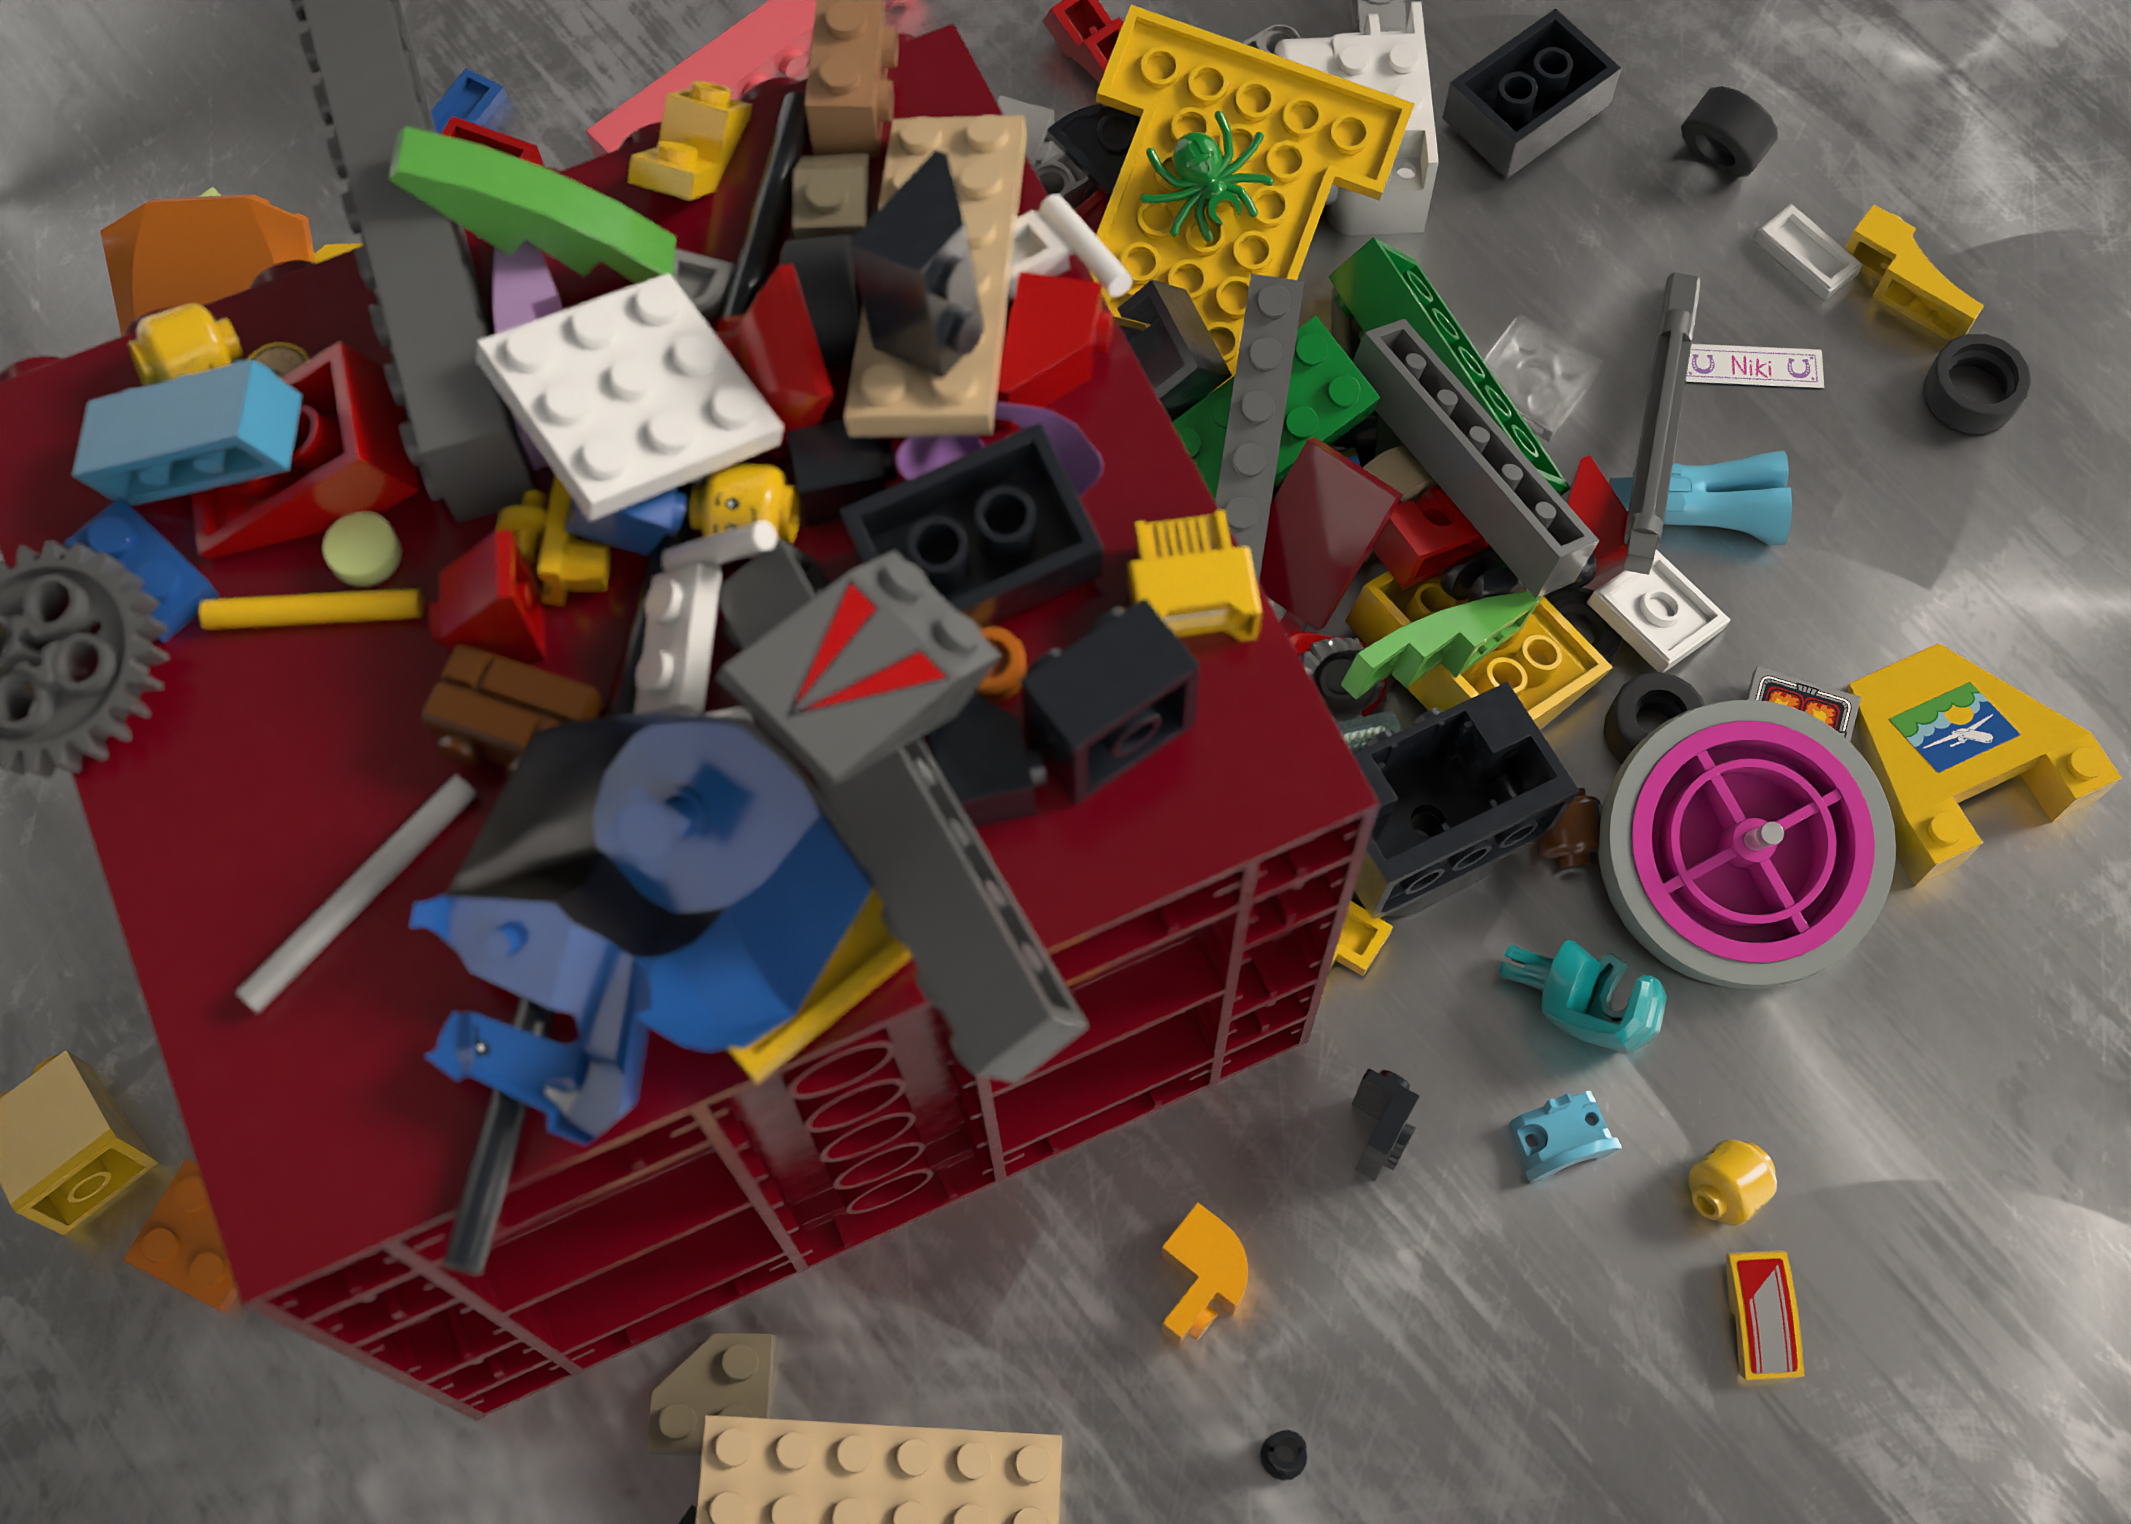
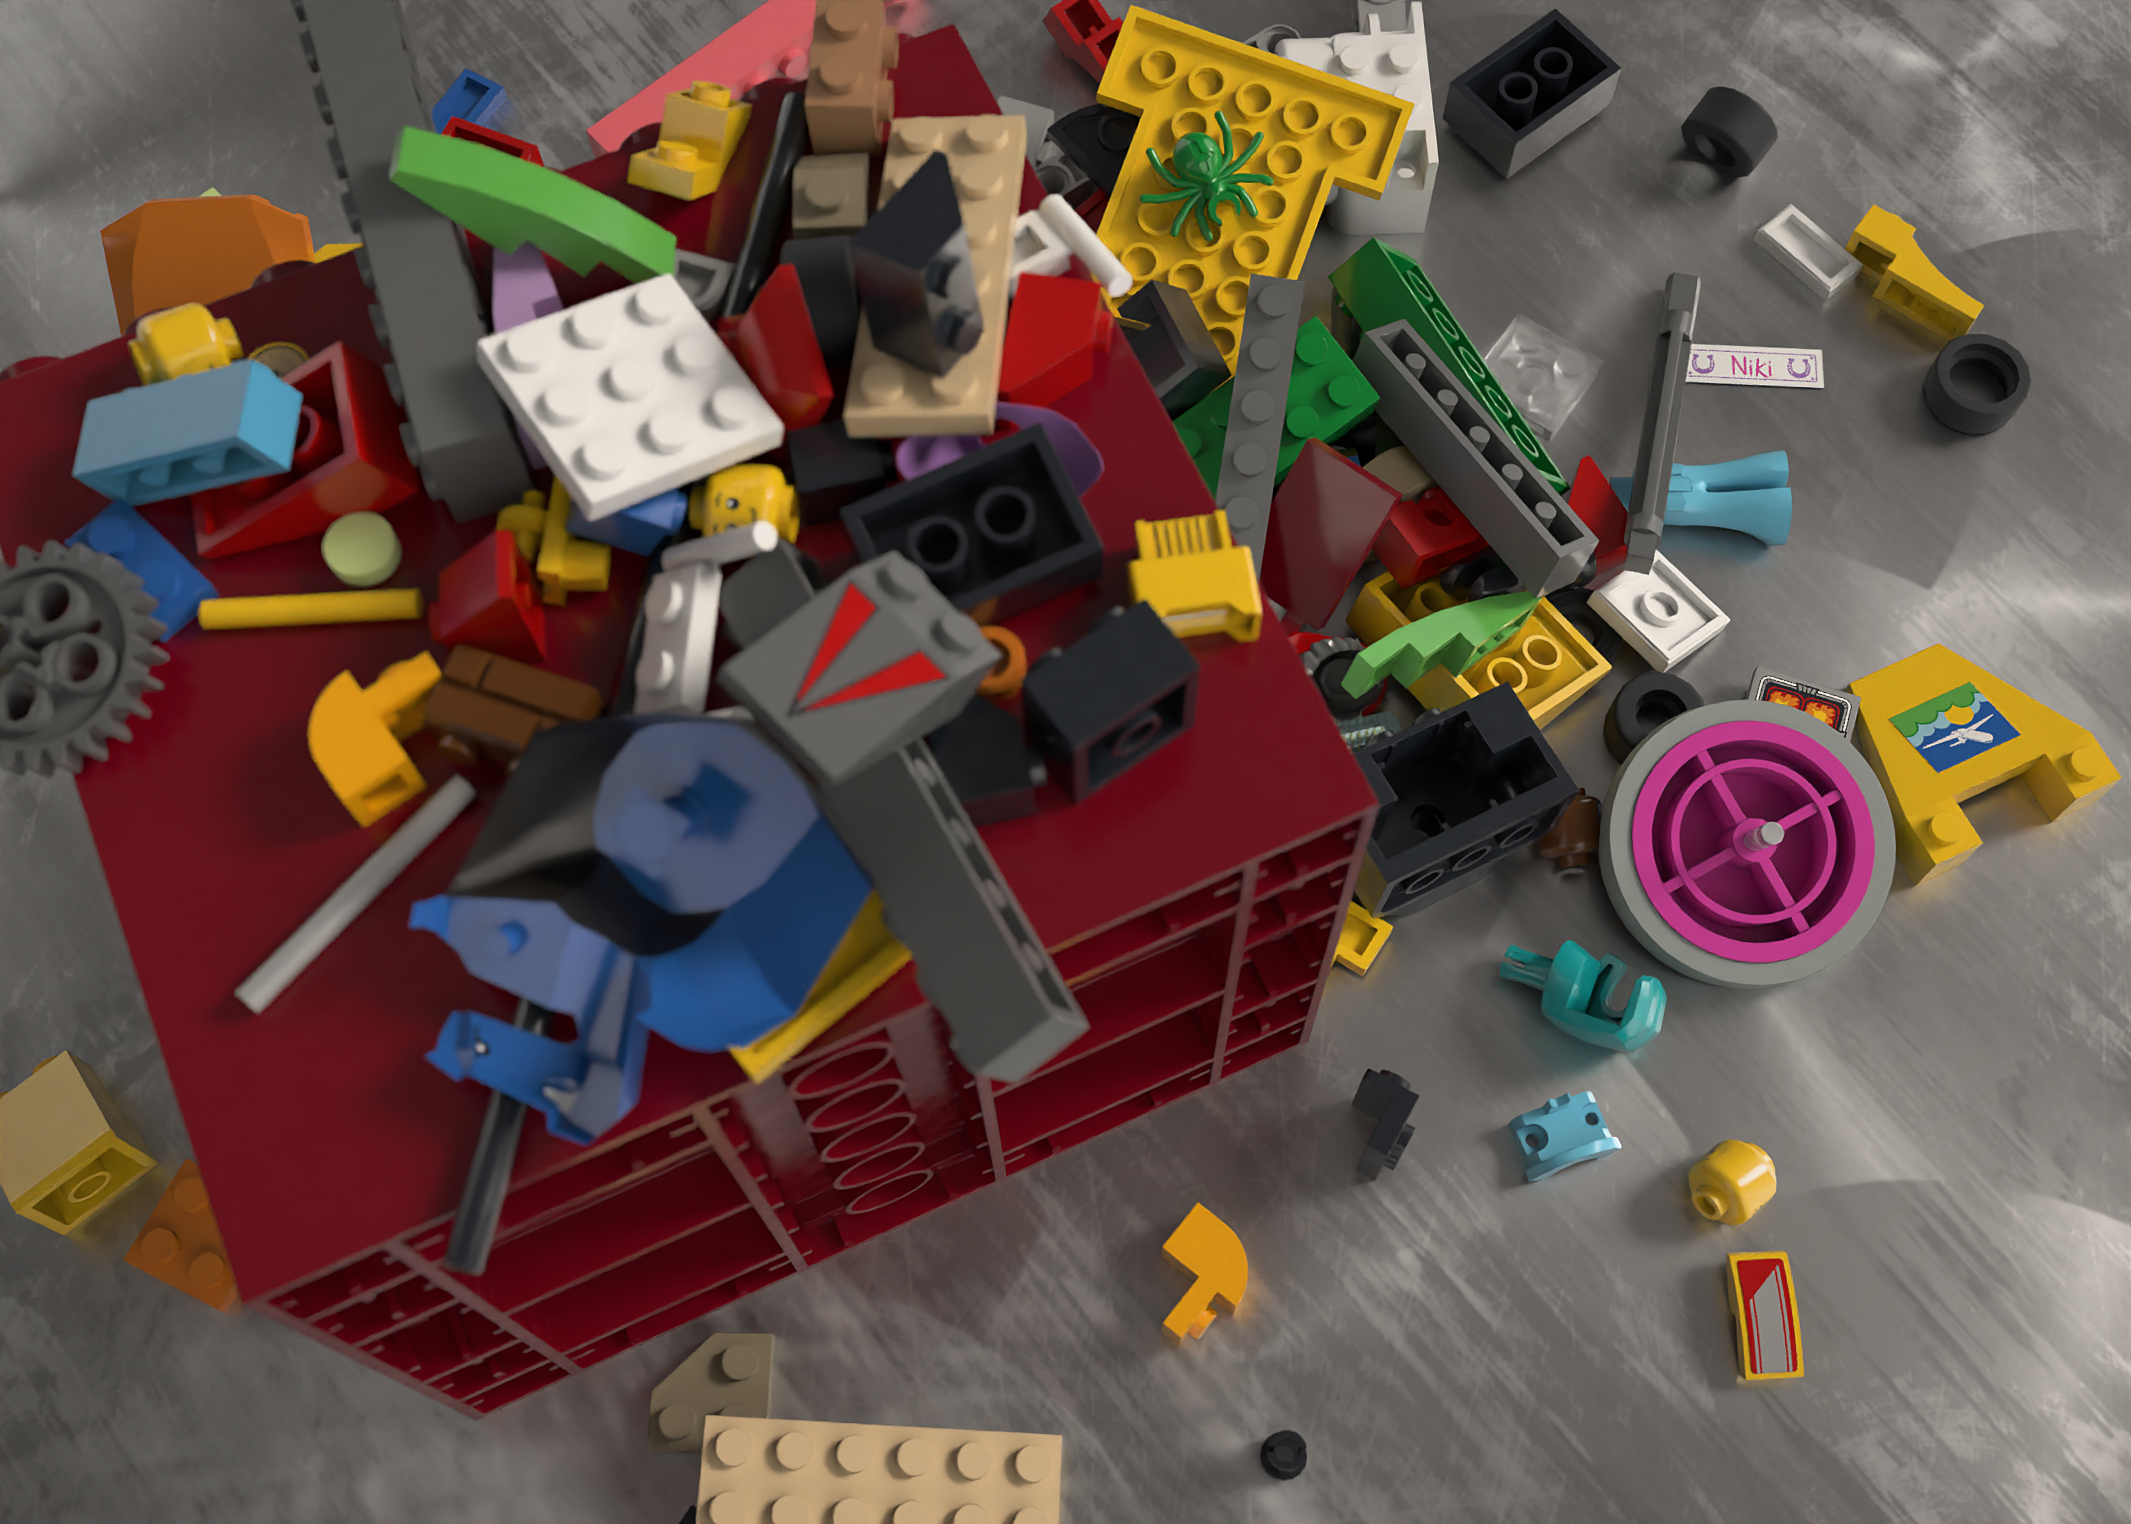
none -> light orange brick [310,652,442,828]

